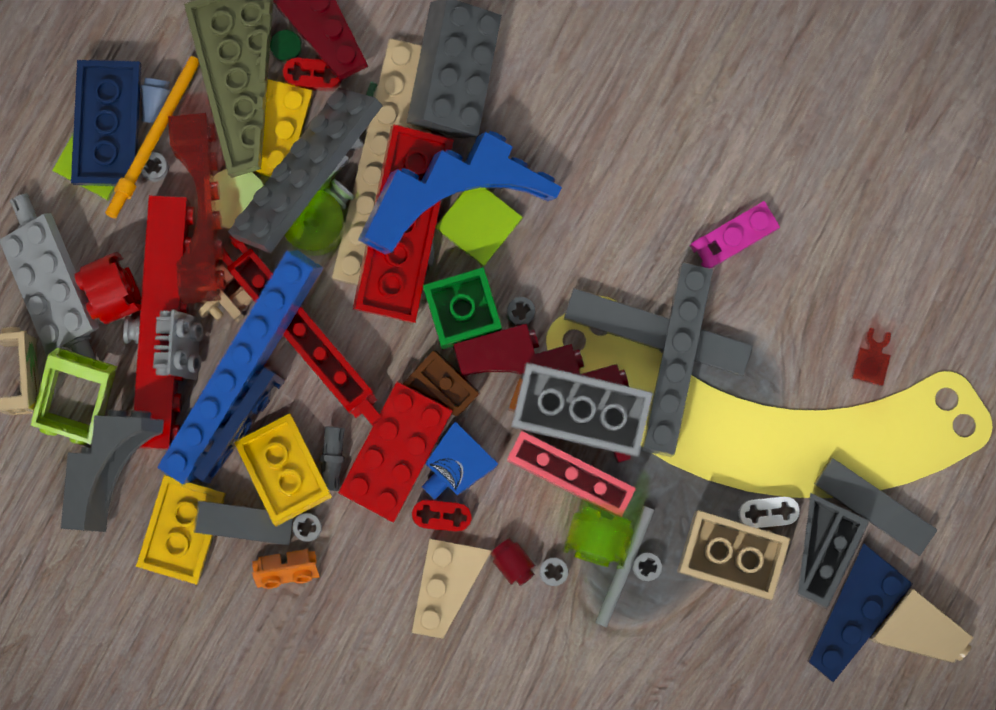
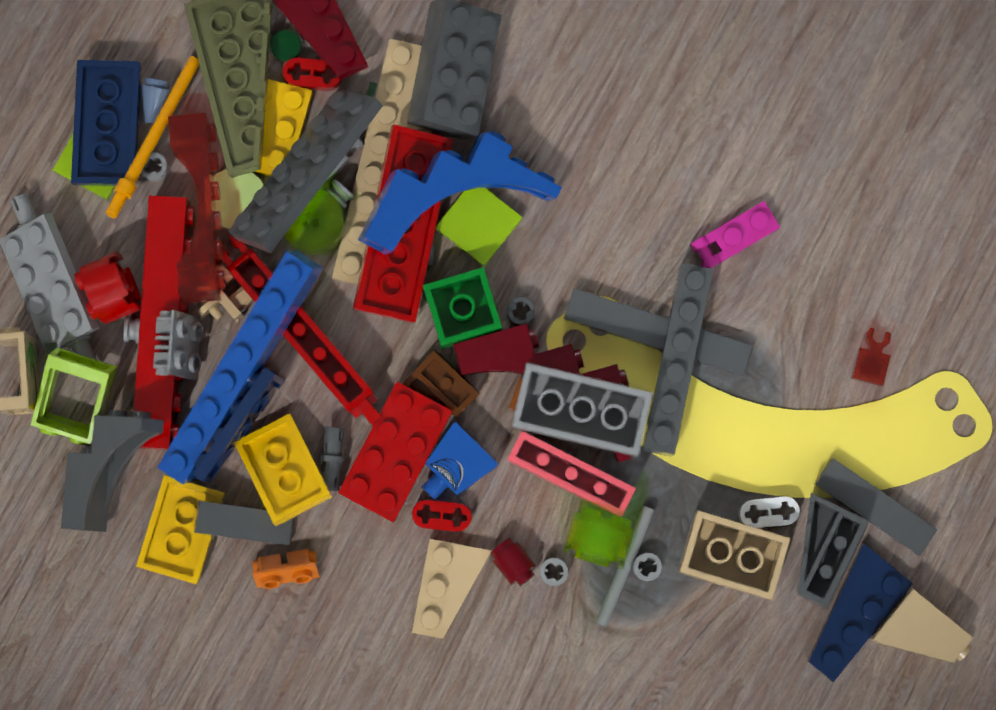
light grey bush [293,513,322,542] -> none

